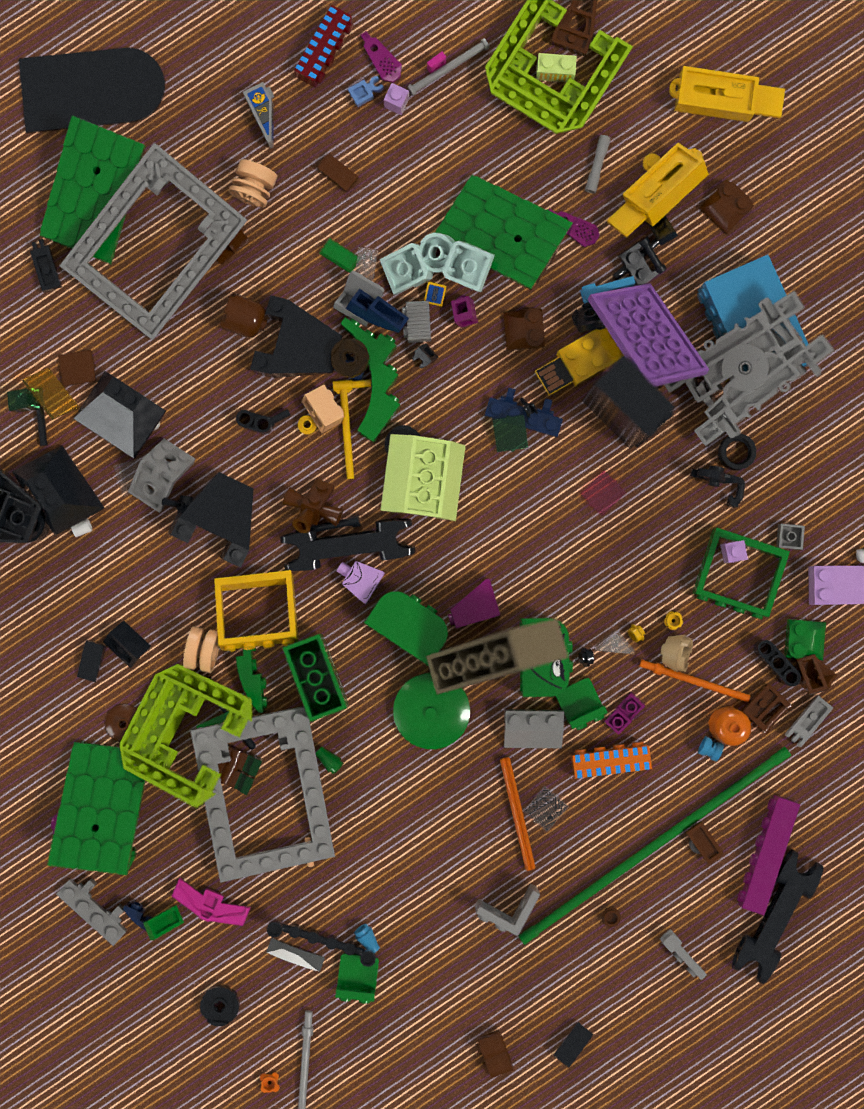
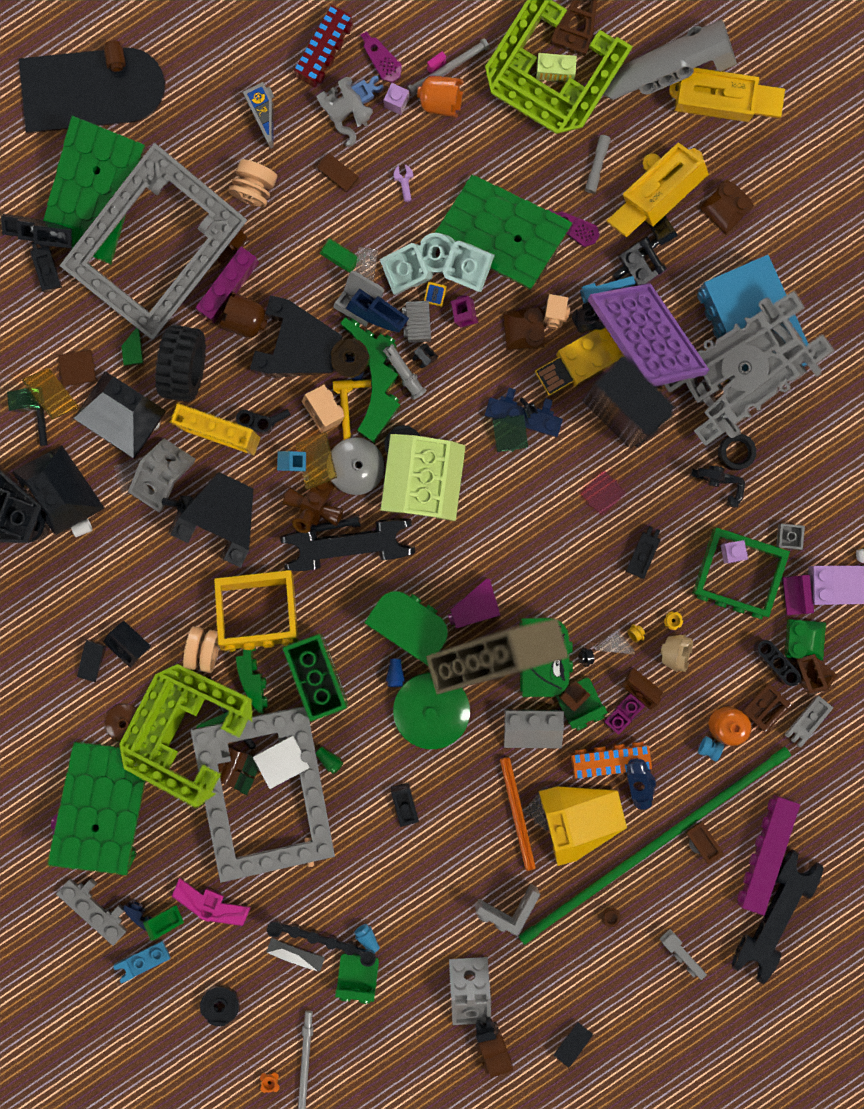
yellow plate [298,415,317,435] -> none
lavender torso [336,561,385,604] -> none
orange bar [639,659,751,702] -> none
none -> black slope [1,214,73,248]
none -> reddish brown brick [104,40,126,72]
none -> dark azure plate [113,940,171,983]
none -> green tile [121,328,144,366]
none -> black tyre [155,325,206,402]
none -> yellow window [171,404,261,456]
none -> magenta brick [196,247,259,323]
none -> white sticker [253,736,309,789]
none -> dark azure brick [277,451,306,471]
none -> clear yellow piece [296,432,337,490]
none -> light grey animal [316,77,373,147]
none -> light grey dish [327,438,384,495]
none -> light grey pin [383,344,427,400]
none -> blue cone [386,659,405,687]
none -> black slope [391,783,419,827]
none -> lavender bar [394,165,413,202]
none -> orange cylinder [417,76,463,118]
none -> light grey bracket [449,957,491,1025]
none -> black tile [476,1017,499,1043]
none -> yellow wedge [538,786,627,866]
none -> light nougat brick [543,294,570,329]
none -> reddish brown panel [557,681,590,711]
none -> light grey panel [603,19,737,100]
none -> reddish brown panel [621,668,663,710]
none -> black hinge [625,526,661,579]
none -> dark blue piece [627,759,656,810]
none -> magenta panel [782,575,814,615]

